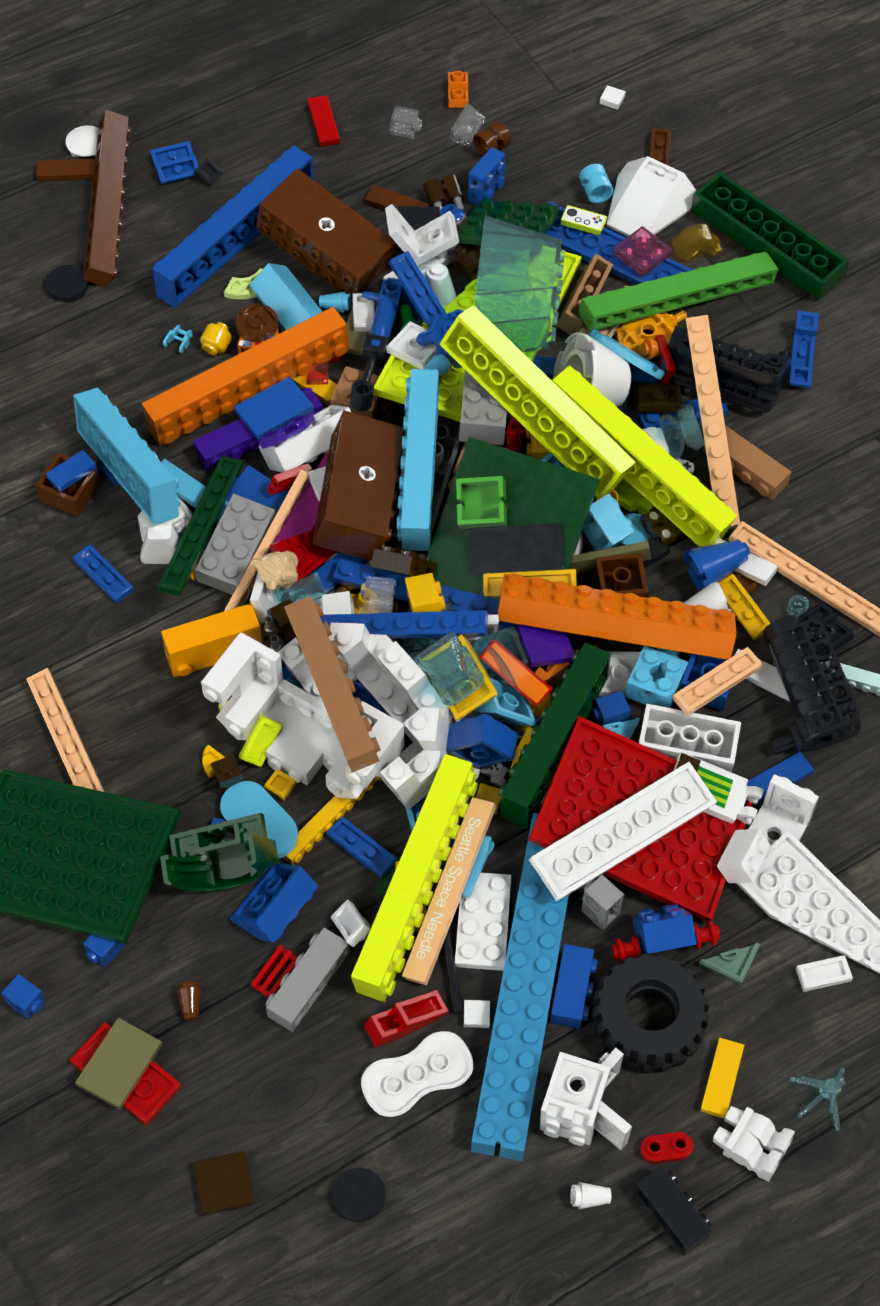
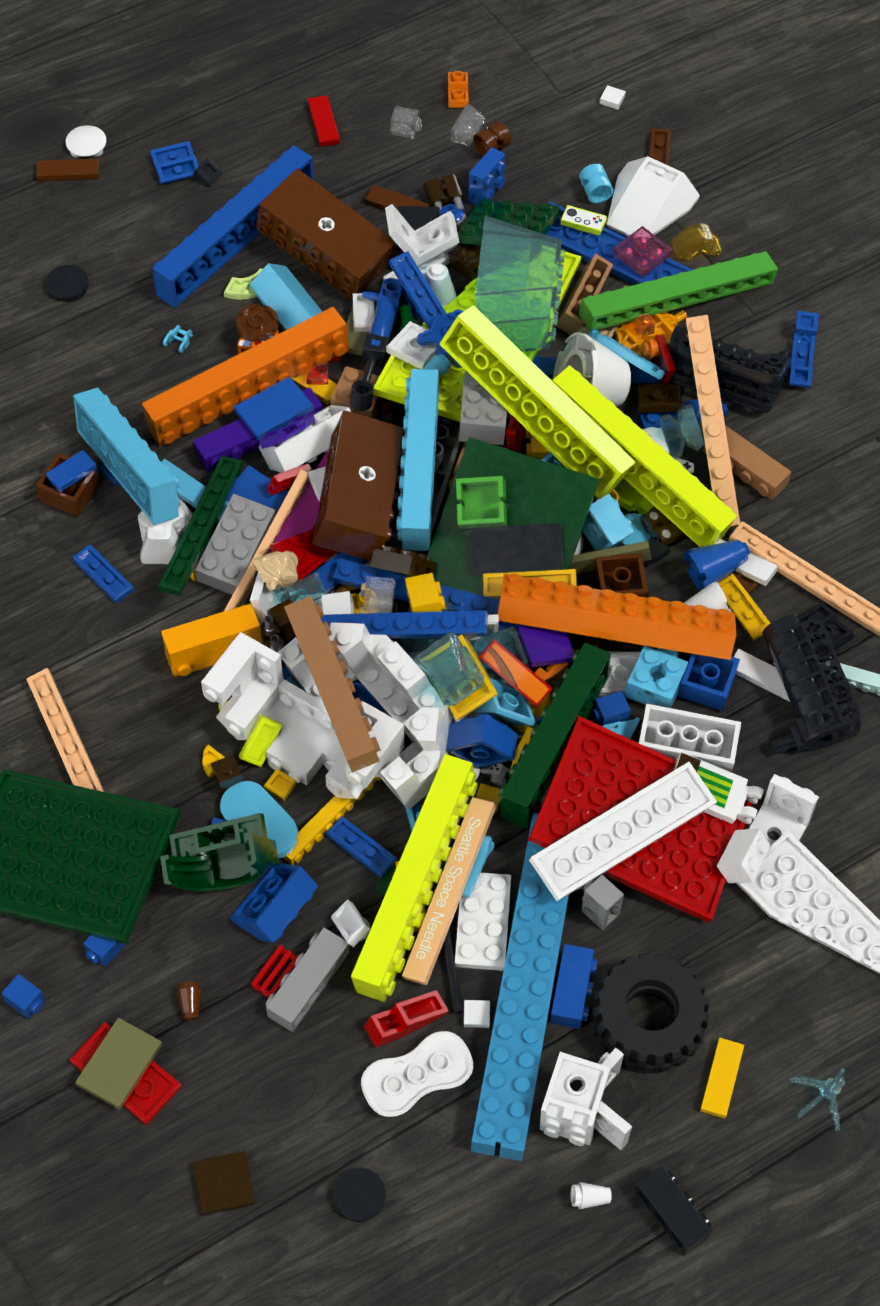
reddish brown brick [83,110,130,287] -> none
yellow head [200,322,232,356] -> none
medium azure cone [319,292,352,313] -> none
blue brick [612,904,721,964] -> none
red plate [640,1132,693,1164] -> none
light nougat plate [673,647,763,716] -> none
dark green brick [691,171,849,300] -> none
sand green tile [698,943,760,986] -> none
white hips [713,1106,795,1182] -> none
blue tile [746,752,814,806] -> none
clear light blue bush [787,595,809,618] -> none
white tile [796,955,853,992] -> none
none -> clear orange plate [634,314,656,335]

